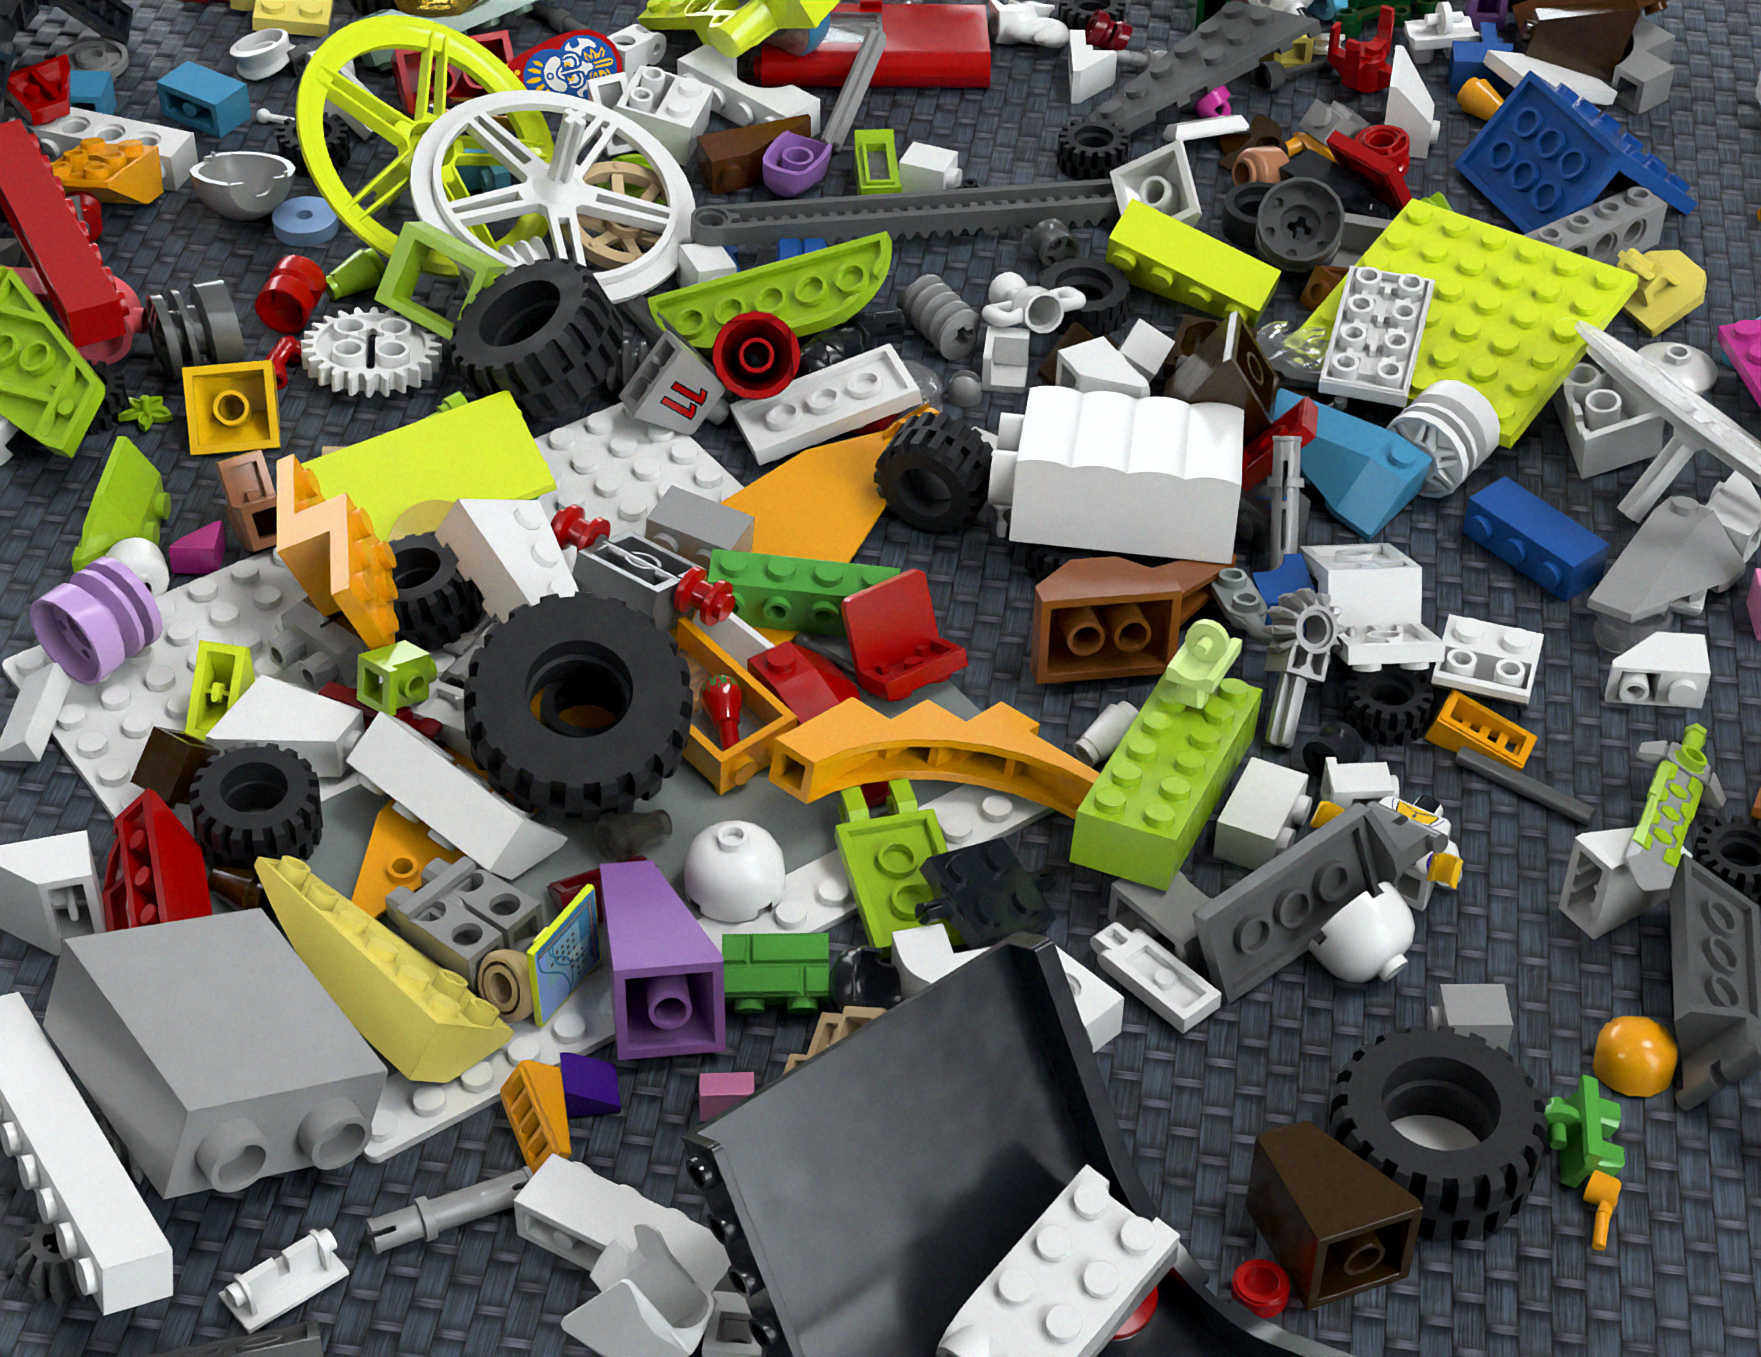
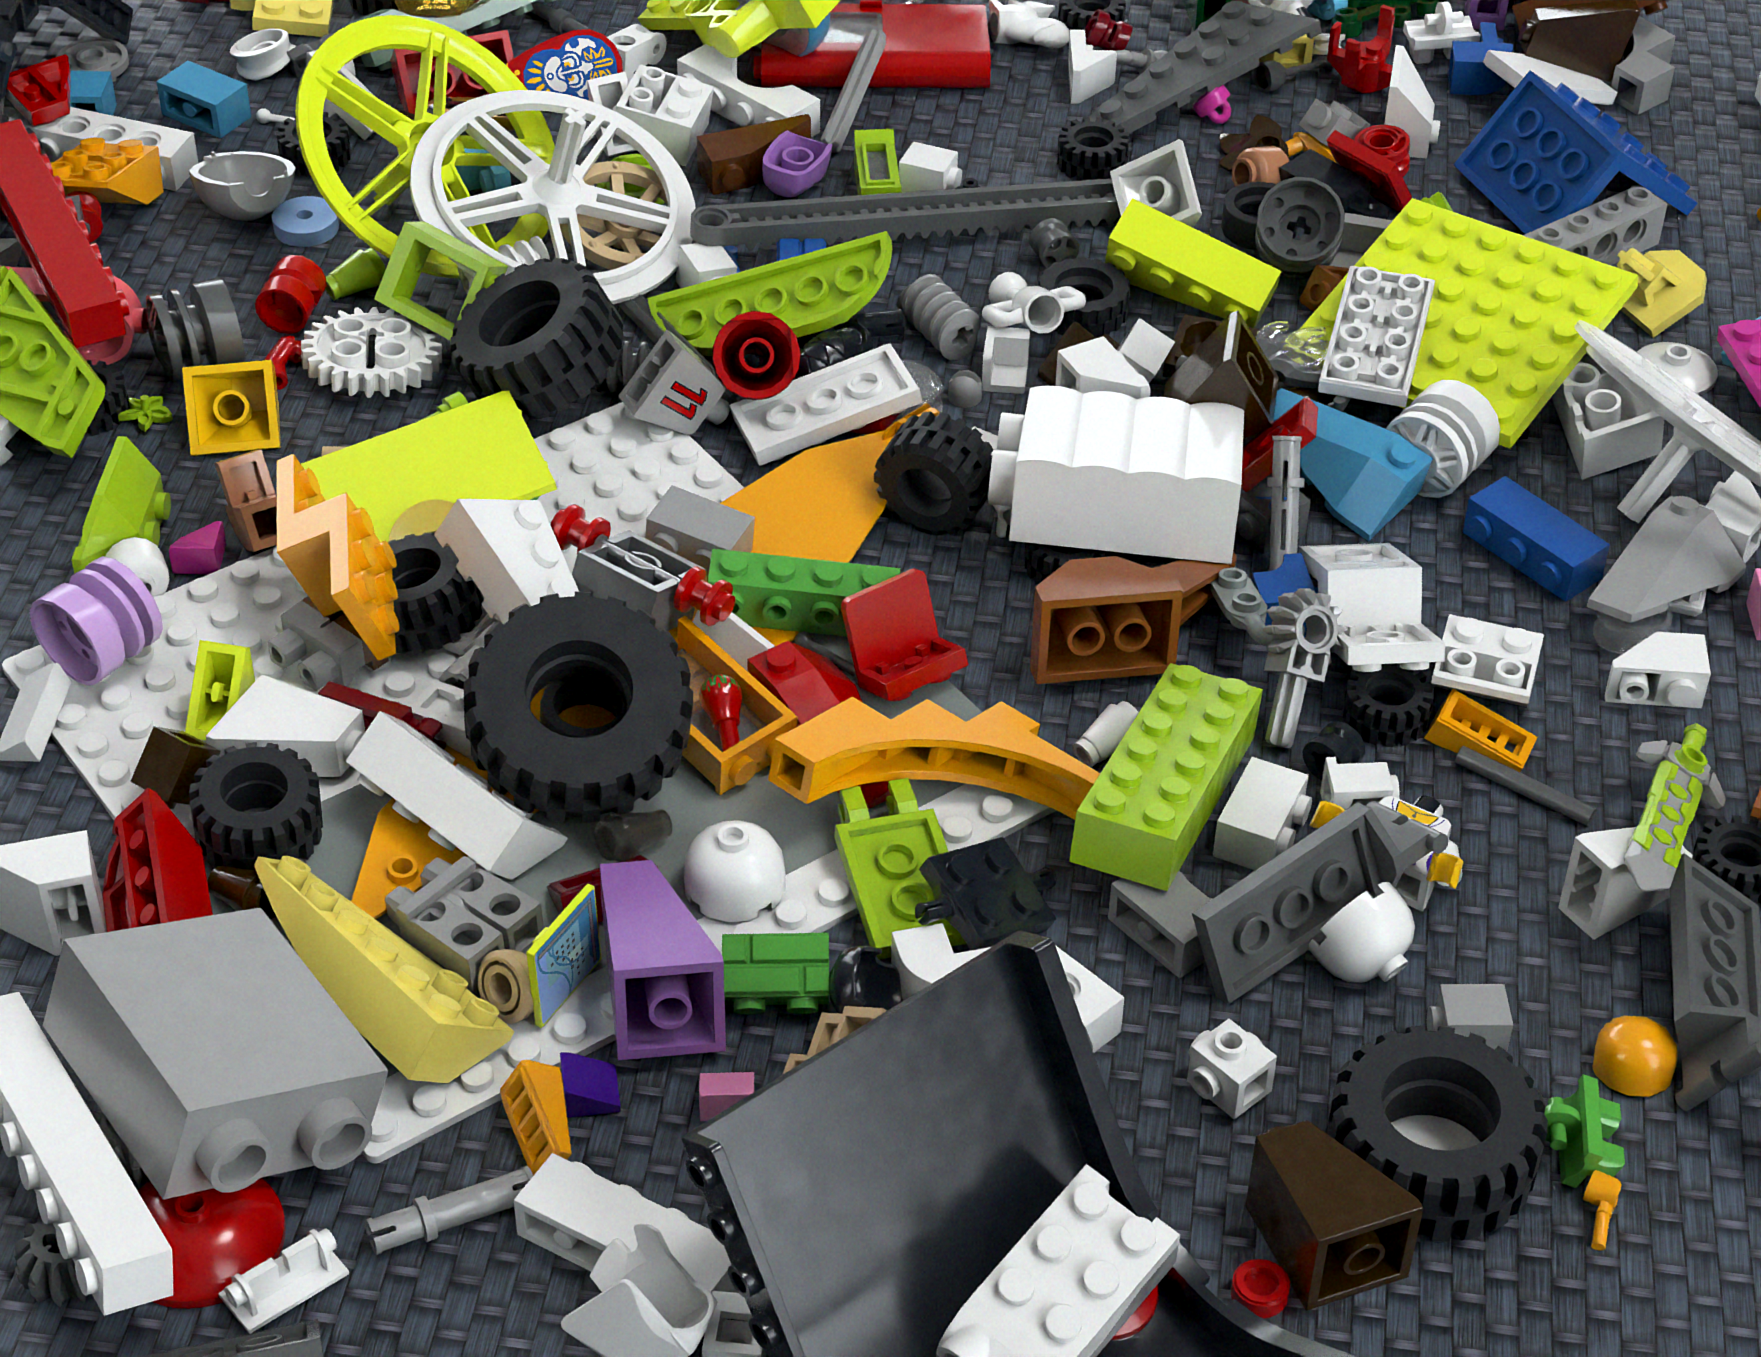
lime brick [357,640,437,716] -> none
white hinge [1090,922,1222,1034] -> none
white tile [1162,115,1249,141] -> none
yellowish green hips [1165,619,1242,709] -> none
light orange cone [1456,77,1505,121] -> none
none -> red dish [137,1178,286,1309]
none -> white brick [1187,1019,1277,1119]

